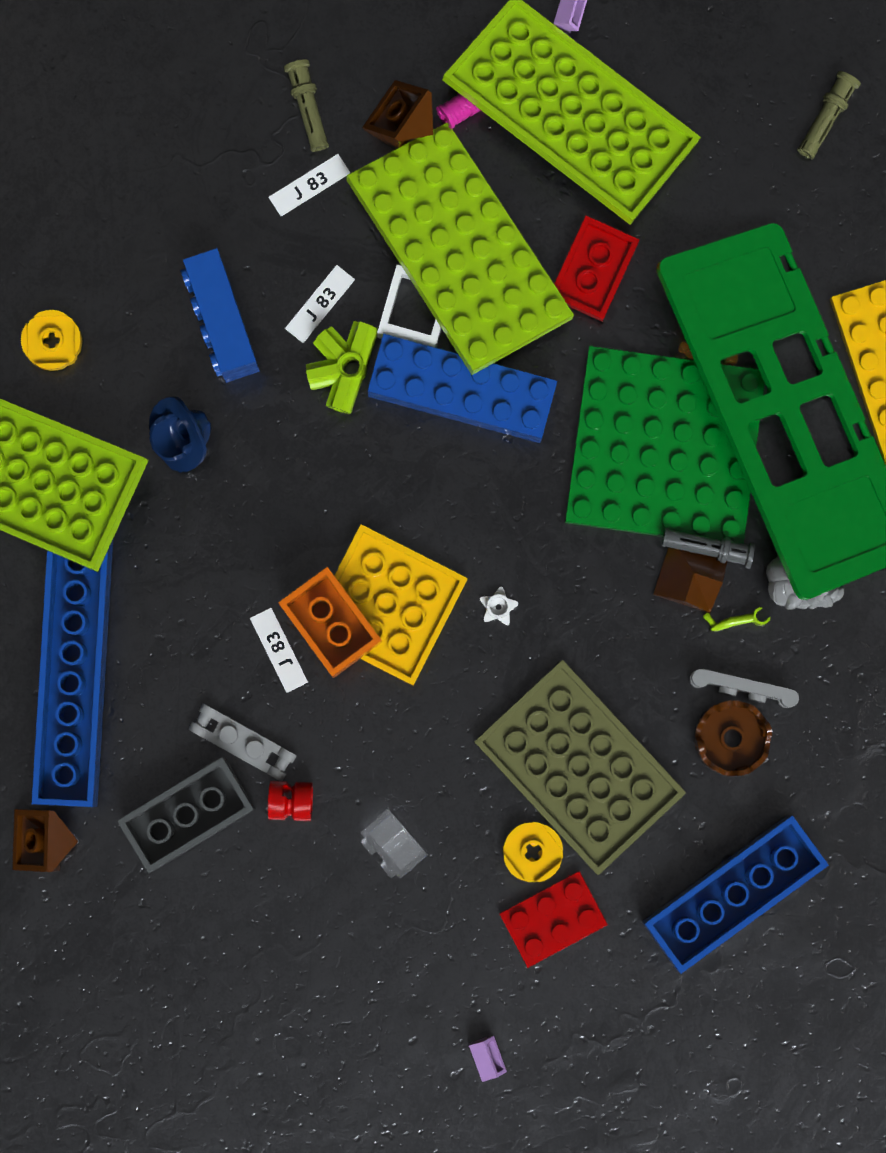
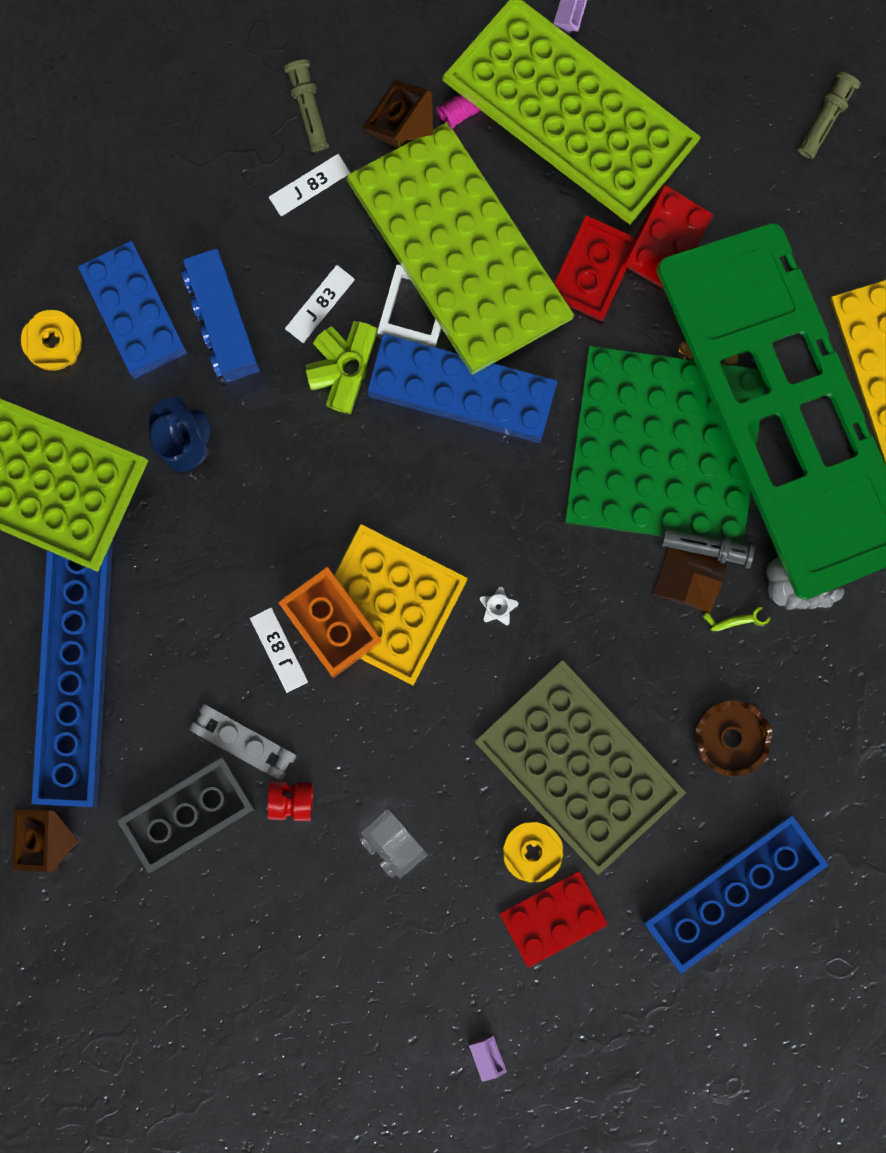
light grey plate [689,669,799,708] -> none
none -> blue brick [78,241,187,379]
none -> red plate [622,185,713,289]

